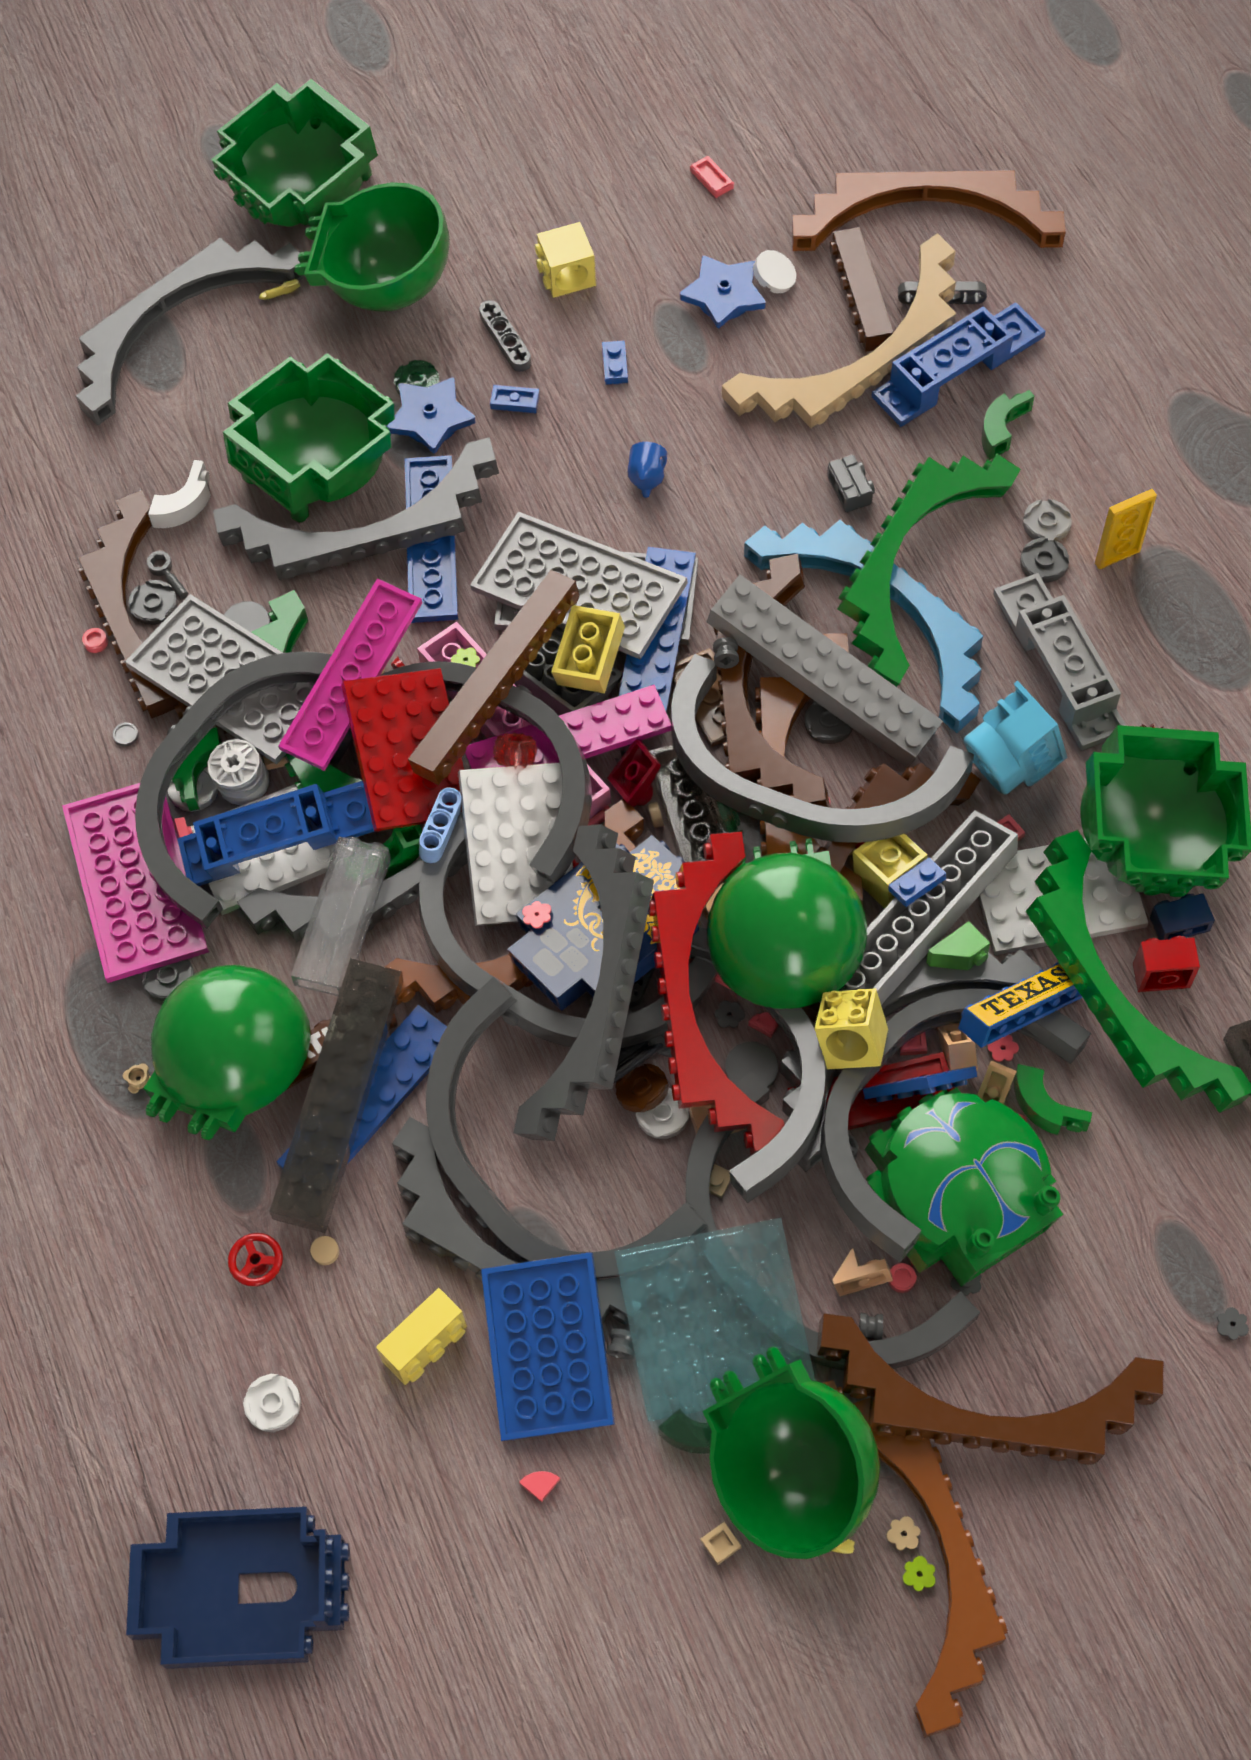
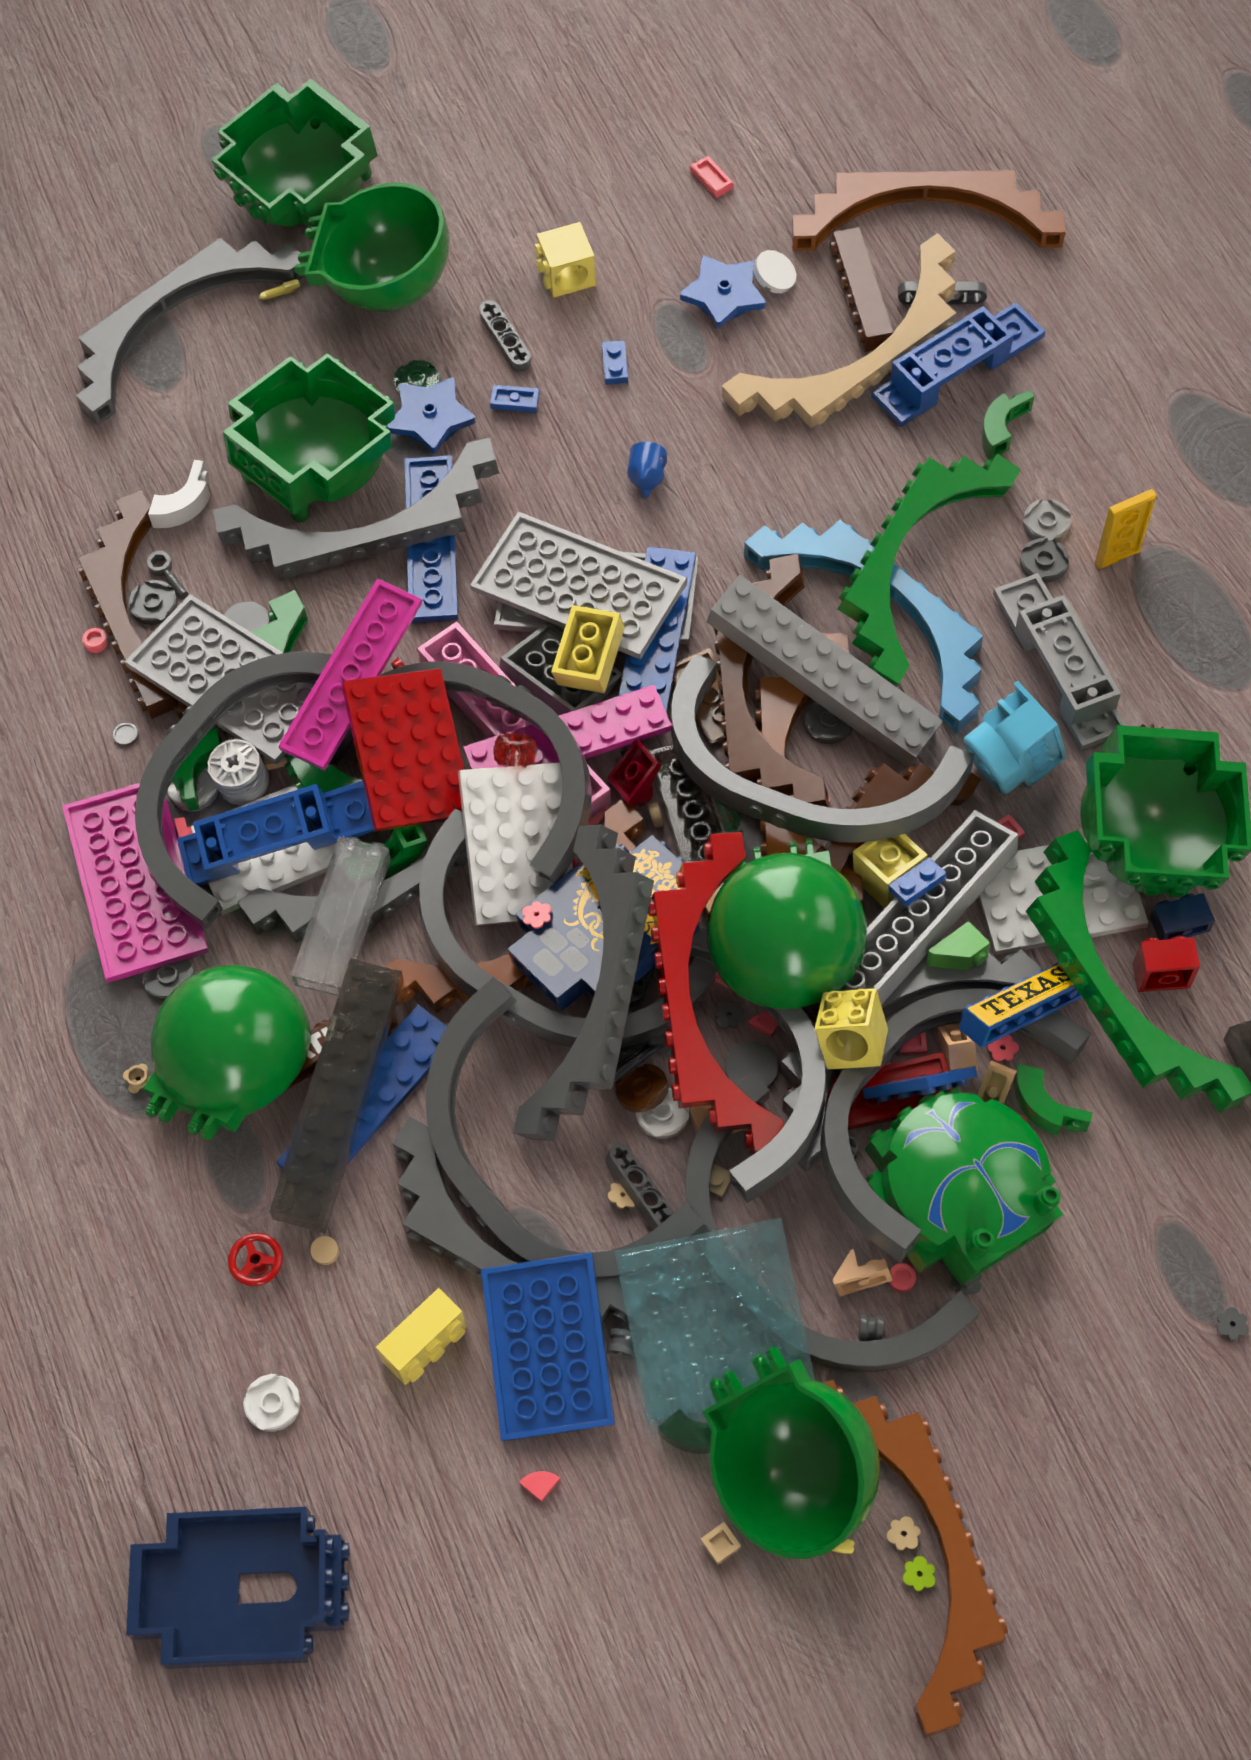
brick [408,570,580,785] -> none
light blue beam [419,787,461,863] -> none
lime plant [451,647,480,667] -> none
dark grey wheel [713,637,739,668] -> none
reddish brown arch [817,1313,1164,1465] -> none
dark grey brick [827,455,875,512] -> none
none -> dark grey beam [606,1144,674,1230]
none -> tan plant [607,1183,635,1209]

